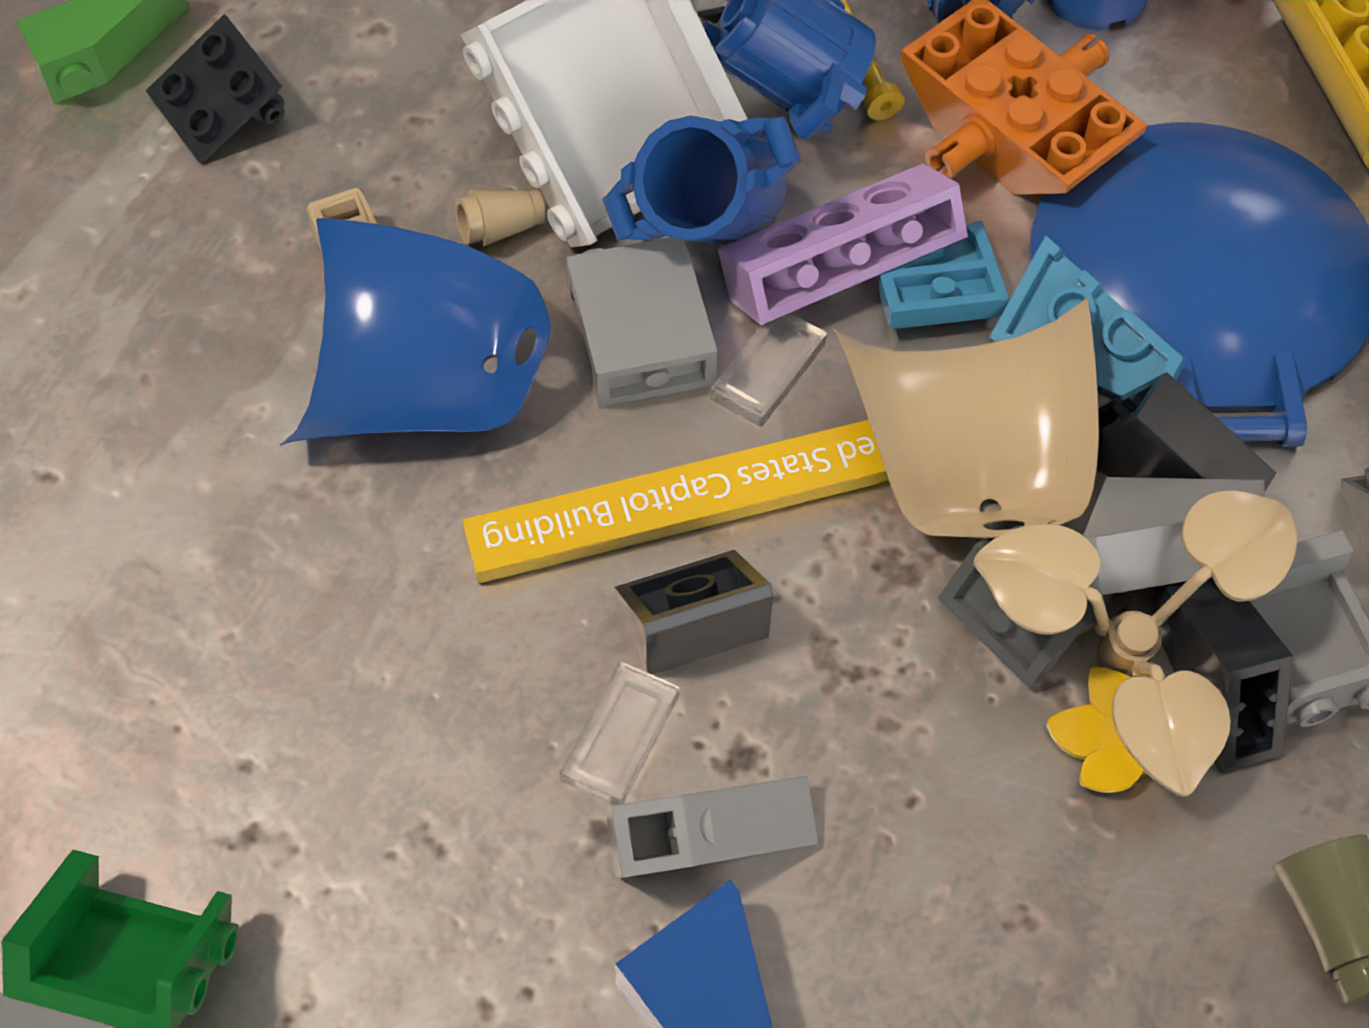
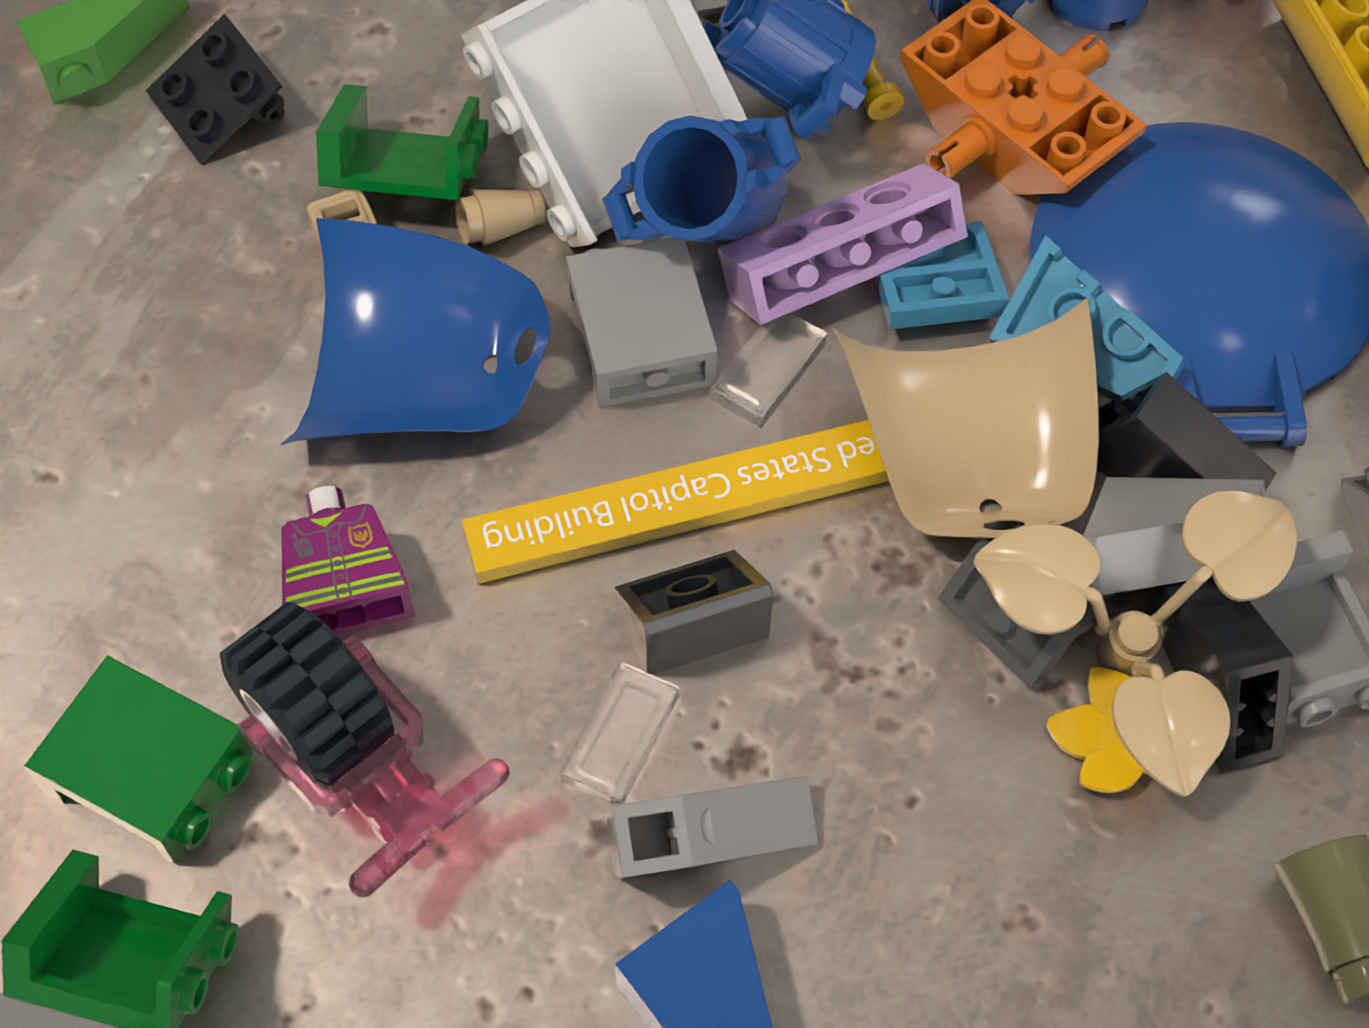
none -> green panel [24,655,253,864]
none -> piece [219,601,510,898]
none -> magenta torso [281,486,416,636]
none -> green panel [316,84,489,200]

